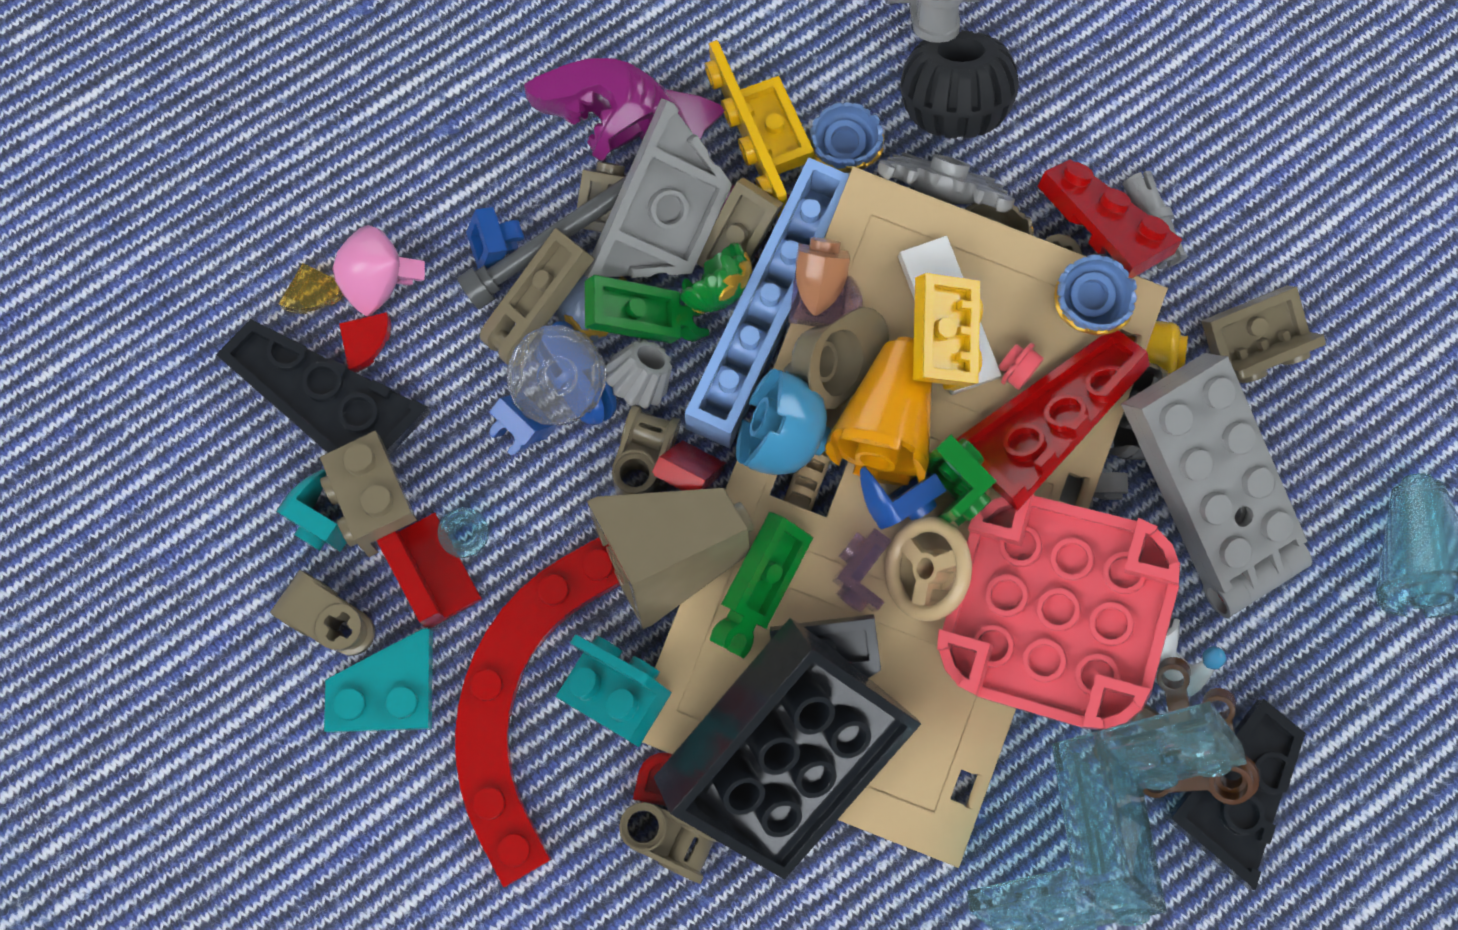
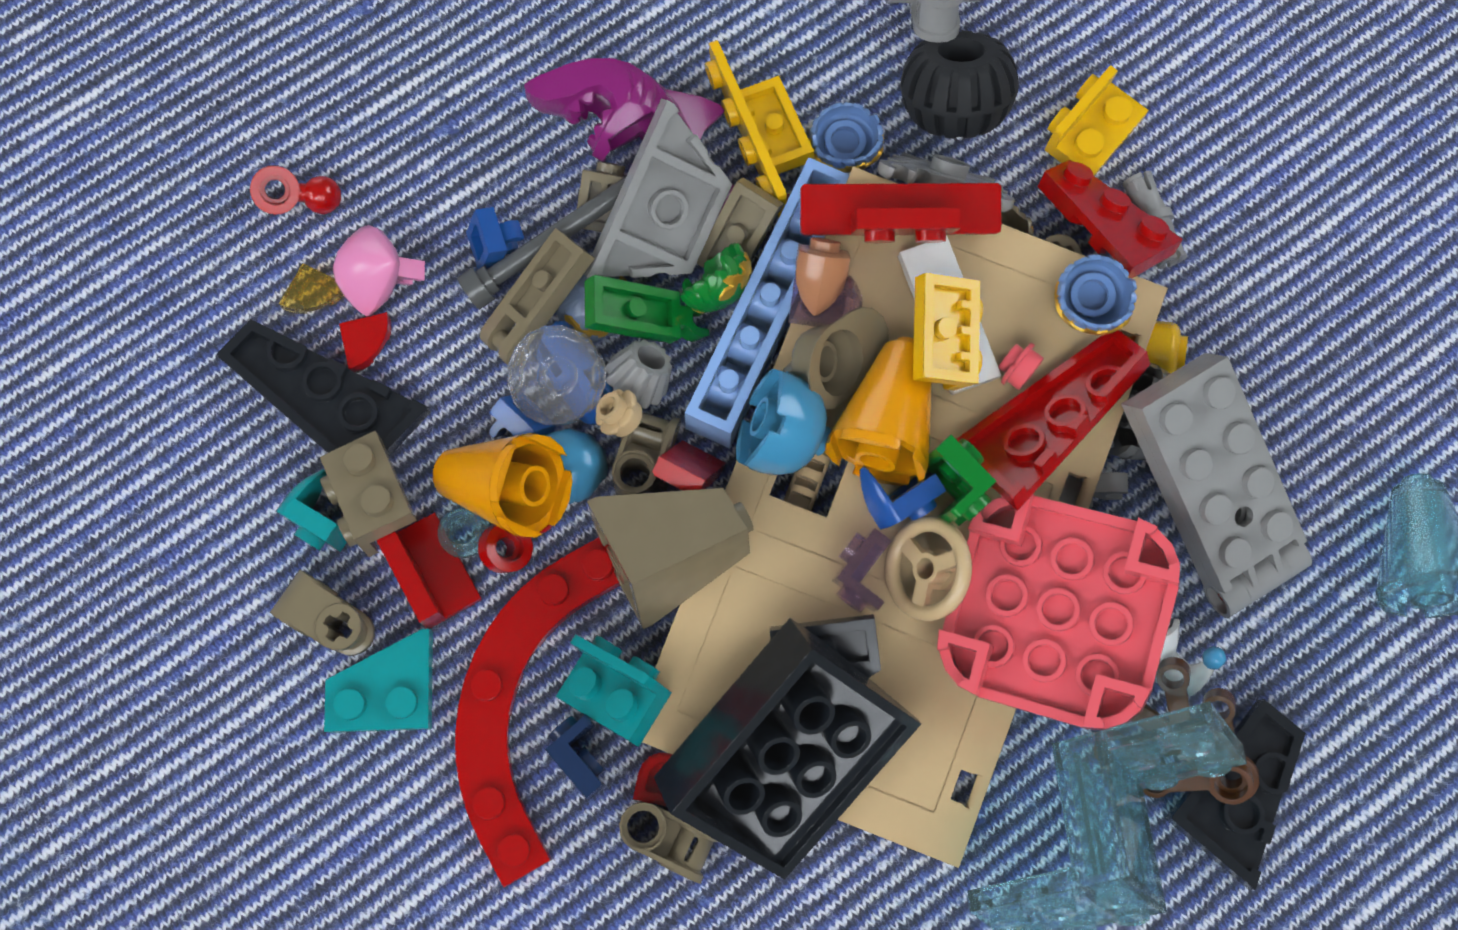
green plate [710,512,814,659] -> none
dark tan bracket [1201,285,1326,383] -> none
none -> plate [250,165,341,215]
none -> light orange cone [433,433,572,538]
none -> red plate [478,525,553,573]
none -> dark blue bracket [545,715,605,800]
none -> dark azure hair [546,428,608,504]
none -> tan plate [595,389,642,437]
none -> red bracket [800,183,1001,244]
none -> yellow bracket [1044,65,1149,176]

